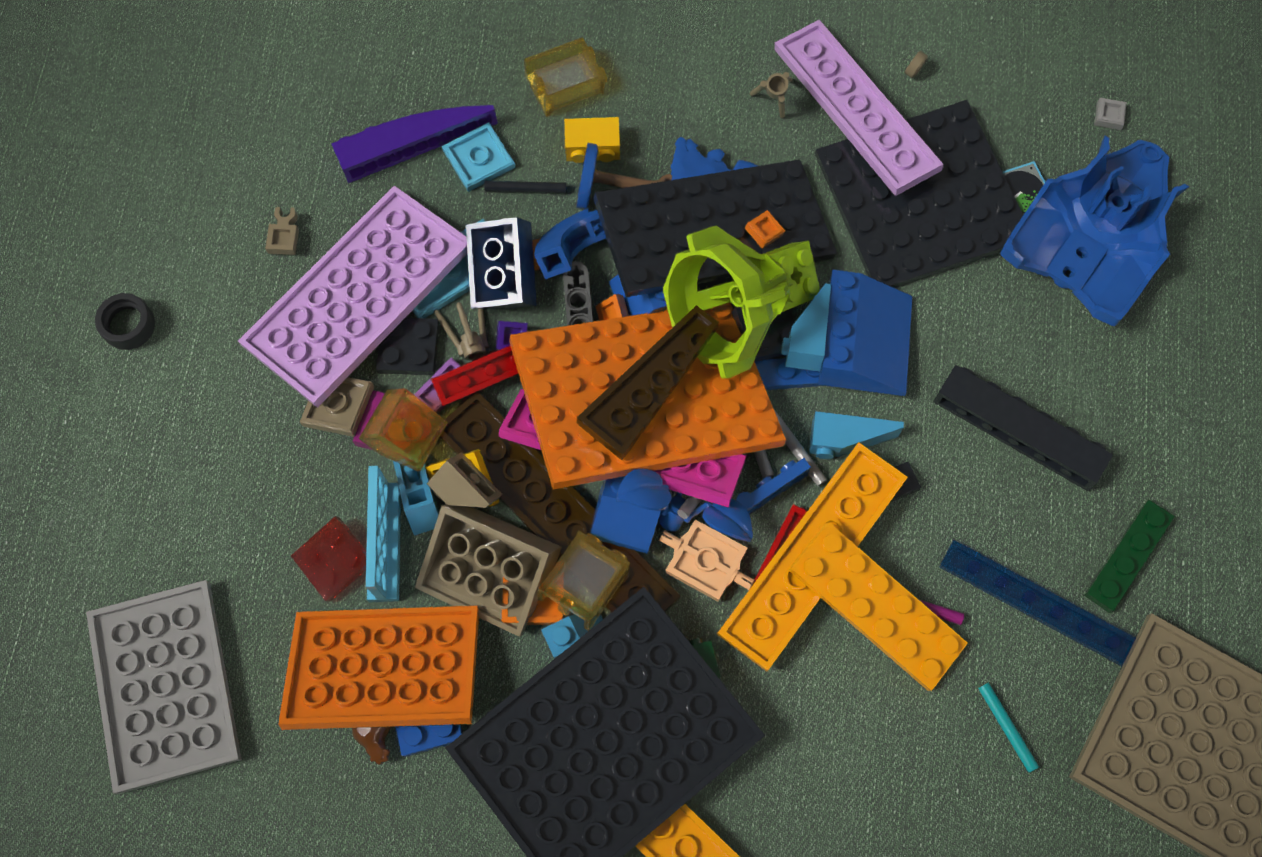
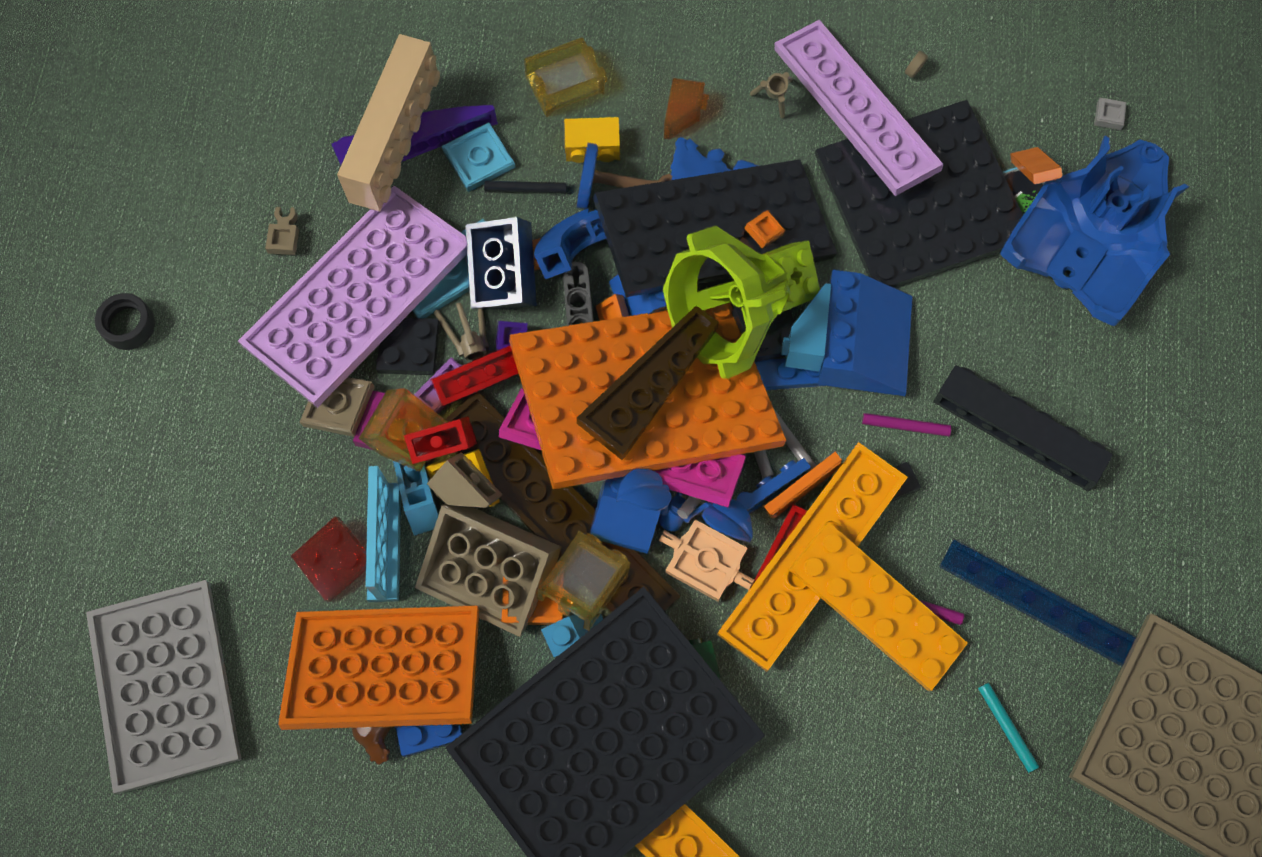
dark azure slope [809,411,904,459] -> none
dark green plate [1083,499,1175,613] -> none
none -> tan brick [337,34,440,212]
none -> red slope [404,416,477,464]
none -> clear orange slope [664,78,709,139]
none -> orange tile [764,452,842,519]
none -> magenta bar [862,413,951,437]
none -> orange tile [1010,147,1062,184]

